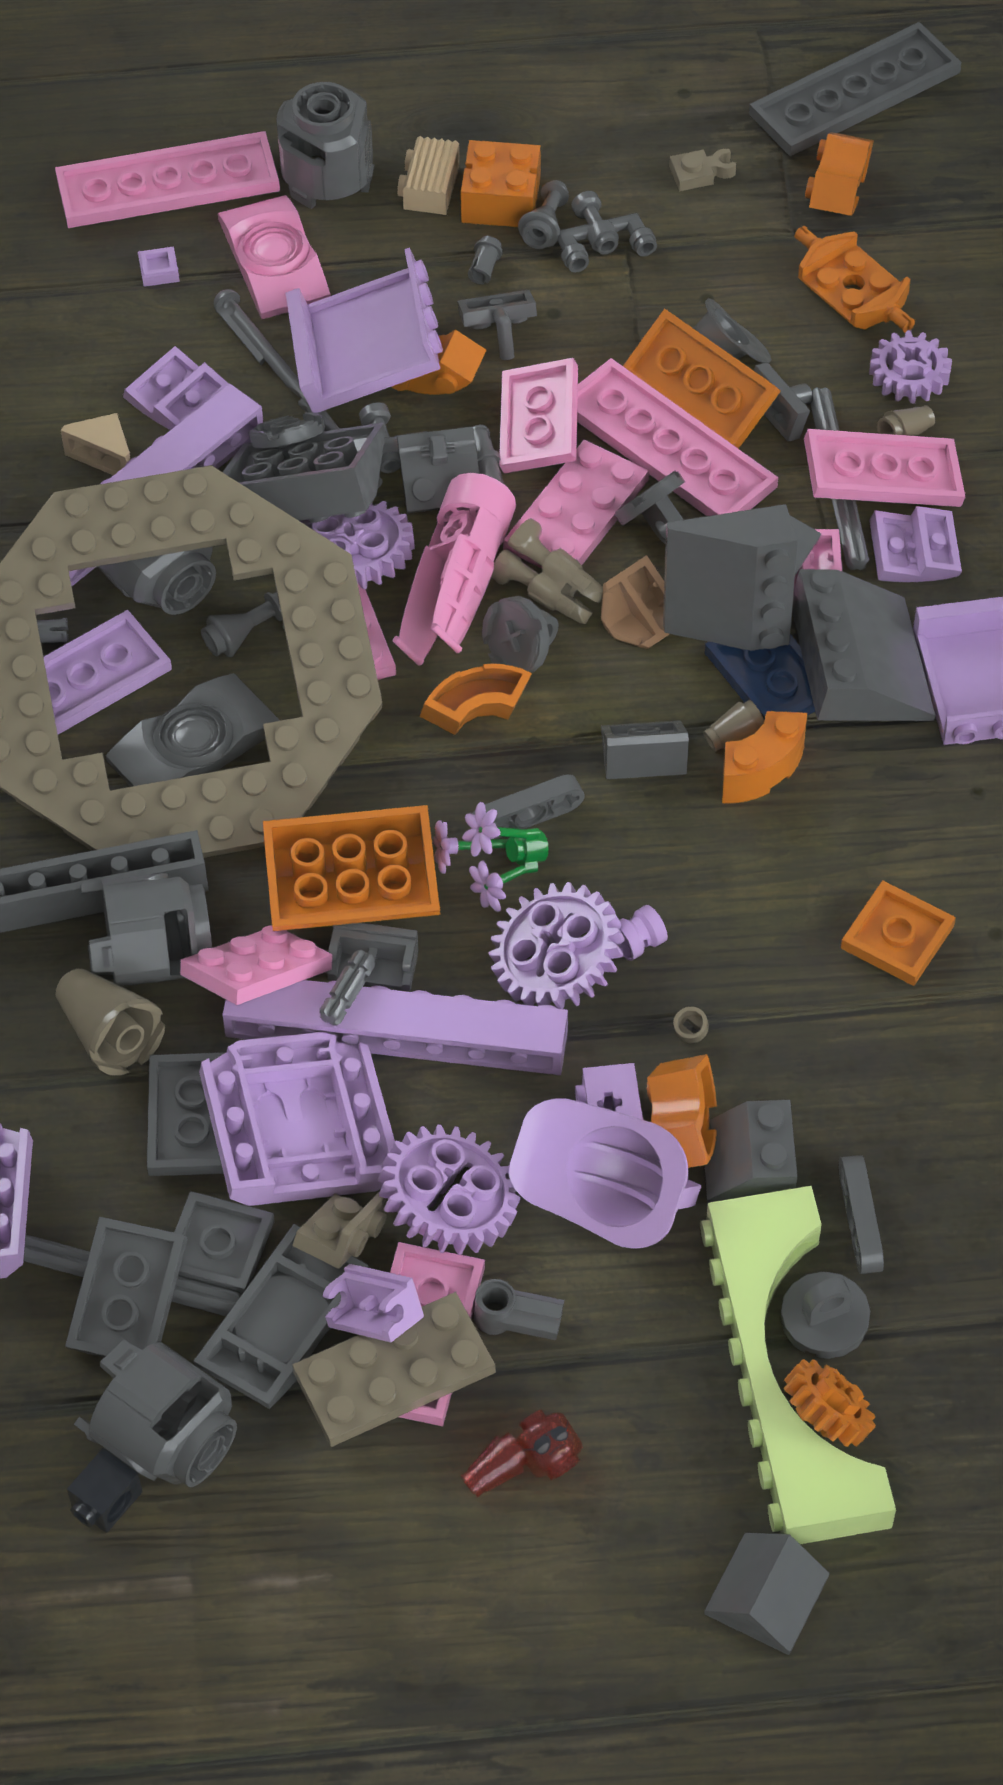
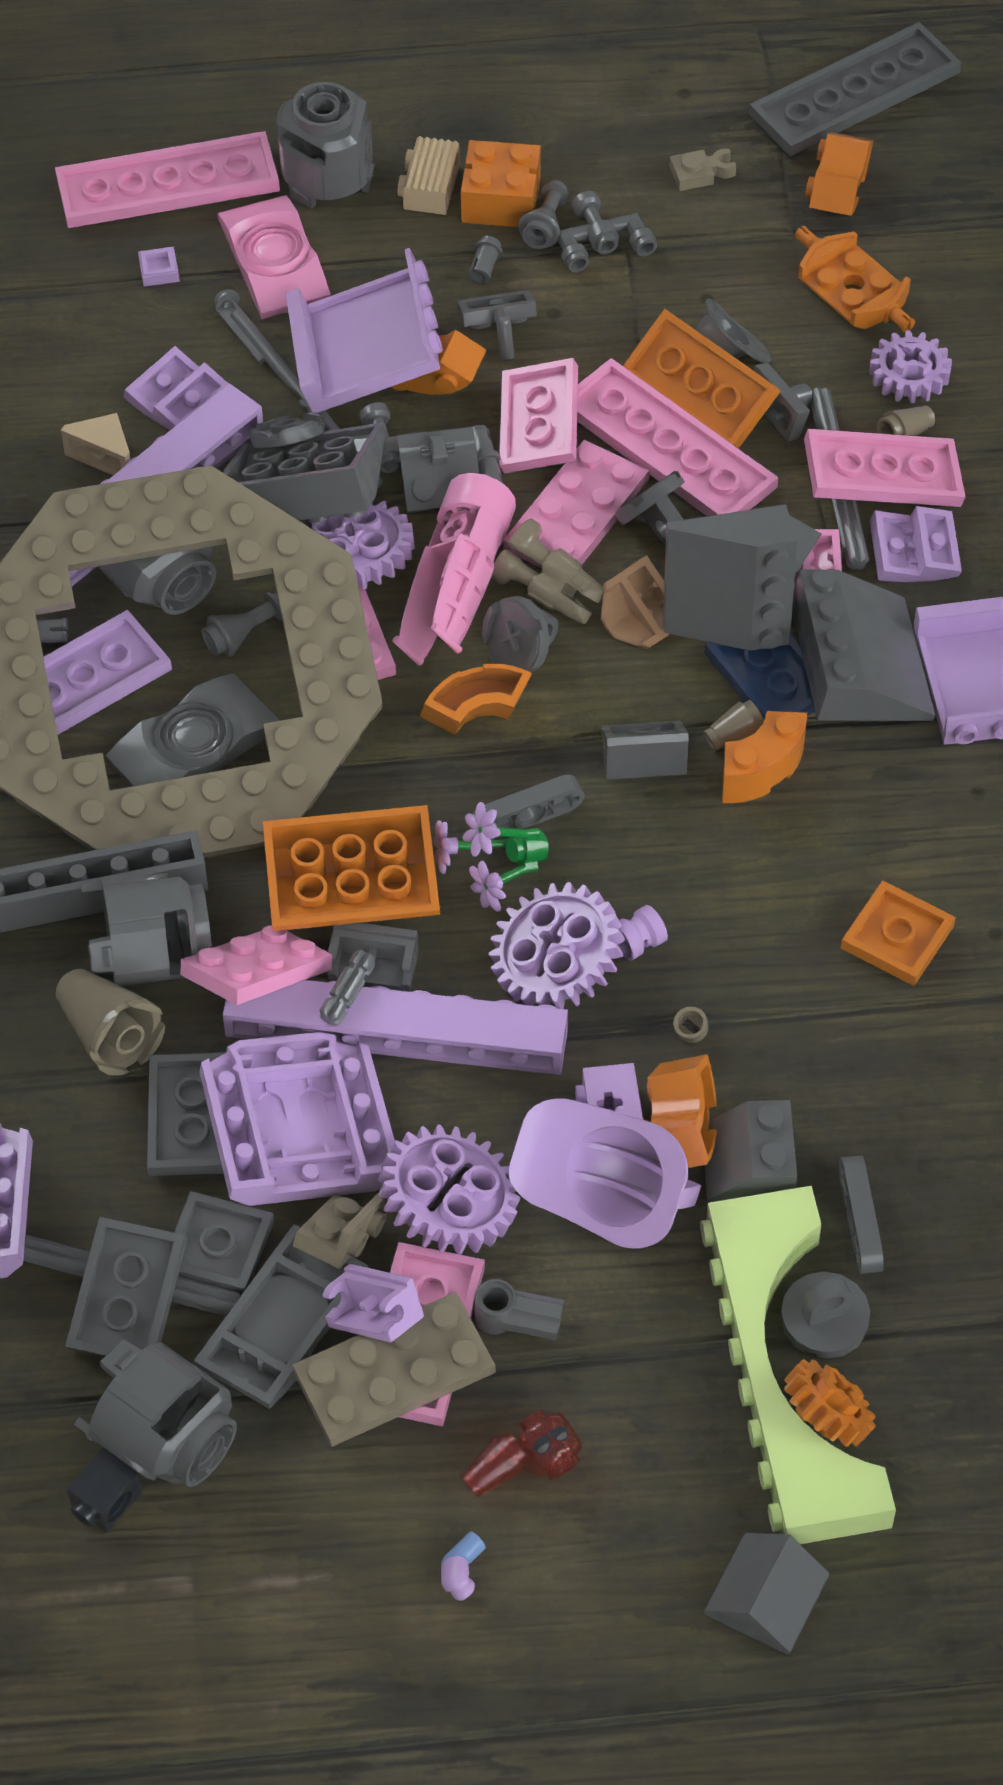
none -> lavender arm [441,1531,486,1601]

